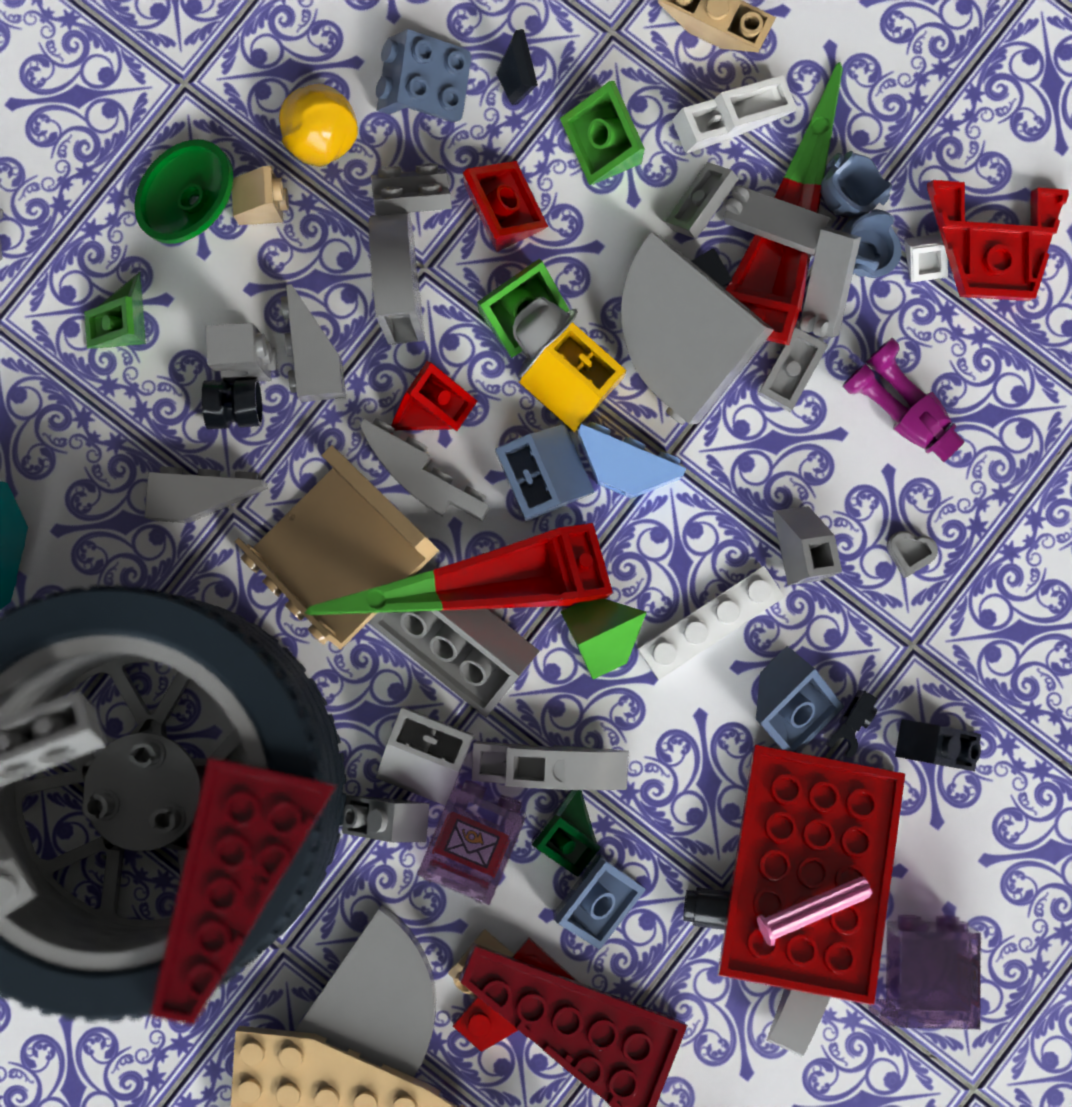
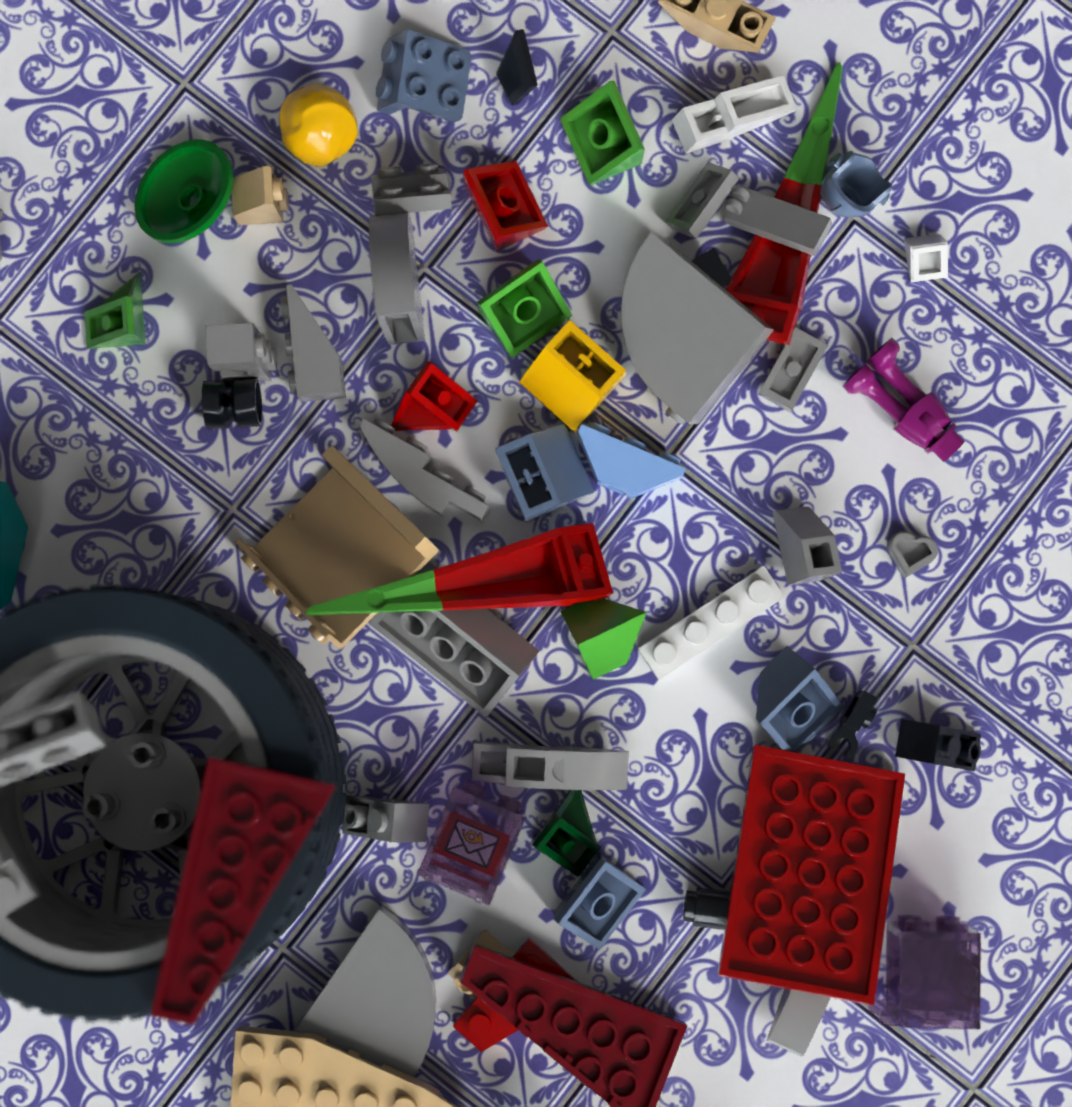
light grey slope [145,466,268,523] -> none
light grey slope [376,707,474,806] -> none
light grey piece [513,297,578,378] -> none
bright pink axle [757,877,872,946] -> none
light grey hinge [799,227,861,338] -> none
sand blue cap [842,209,902,278] -> none
red wing [927,180,1069,301] -> none

